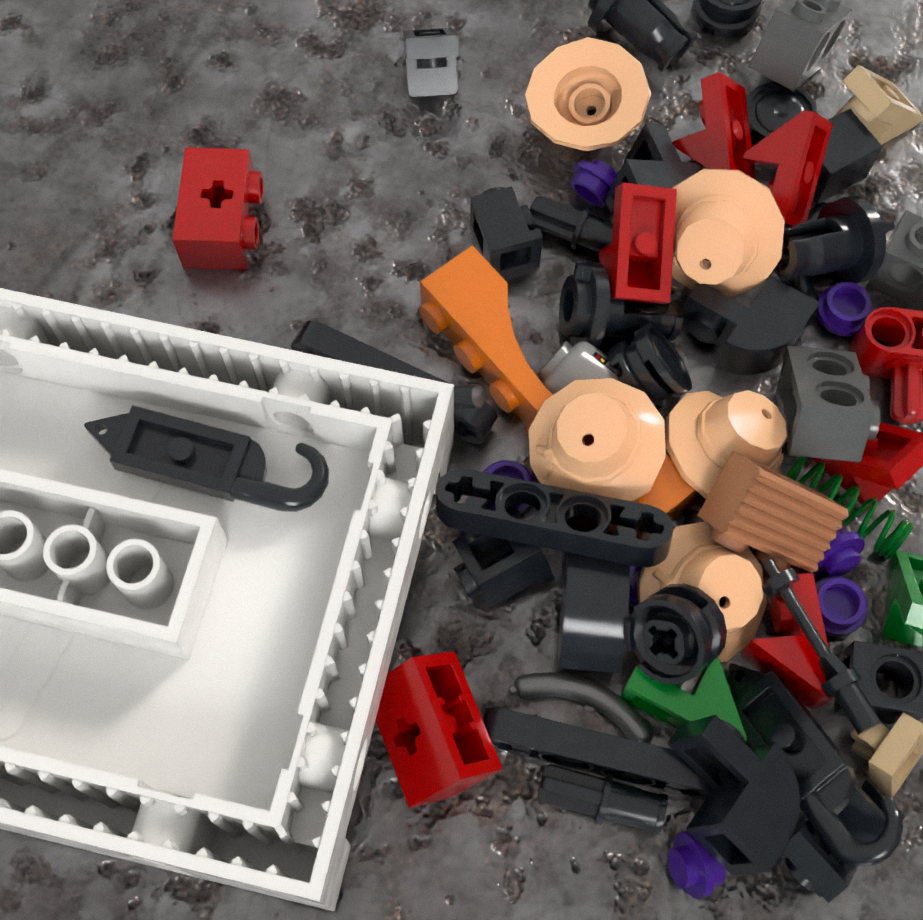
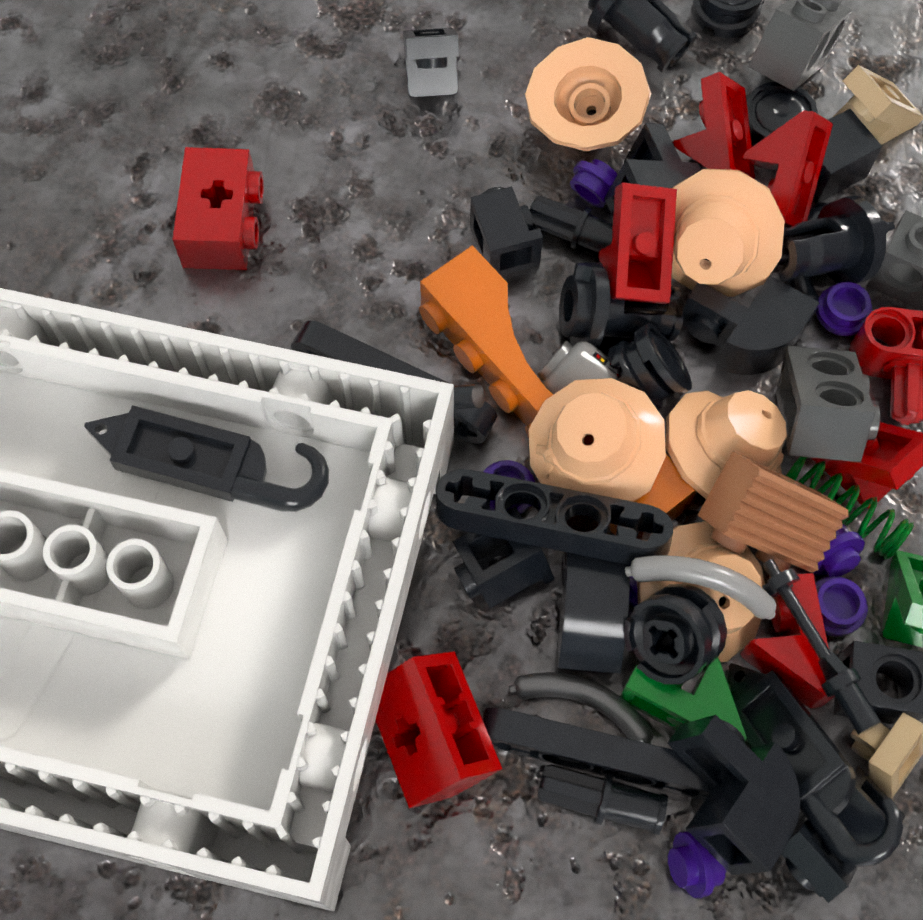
none -> light grey piece [625,555,776,619]

